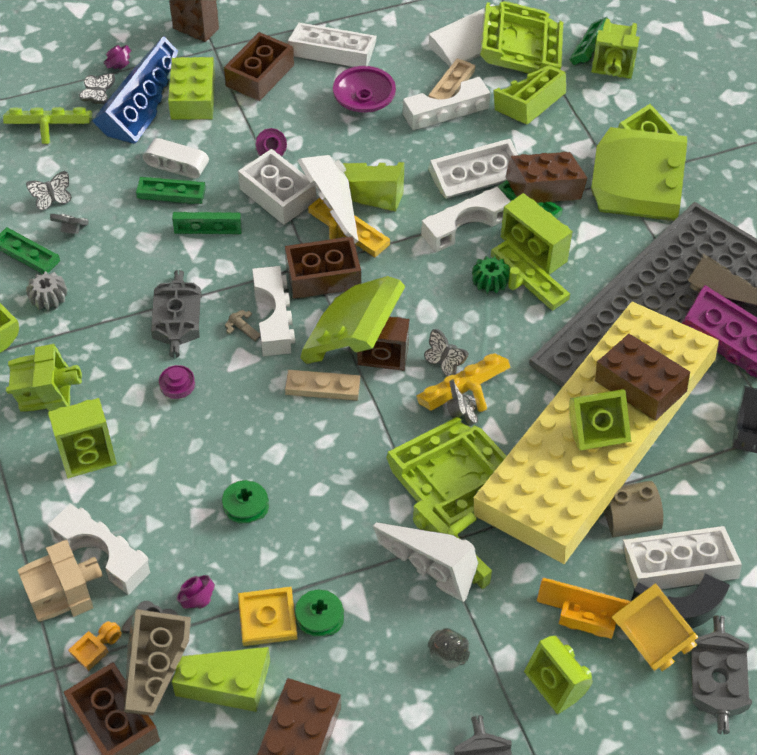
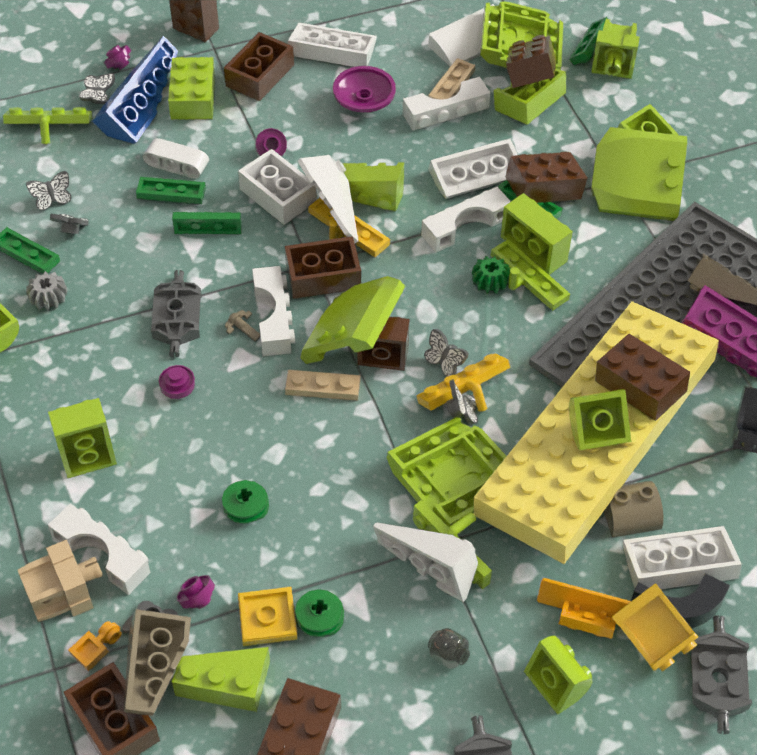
lime piece [6,344,82,412] -> none
none -> reddish brown brick [506,35,556,88]

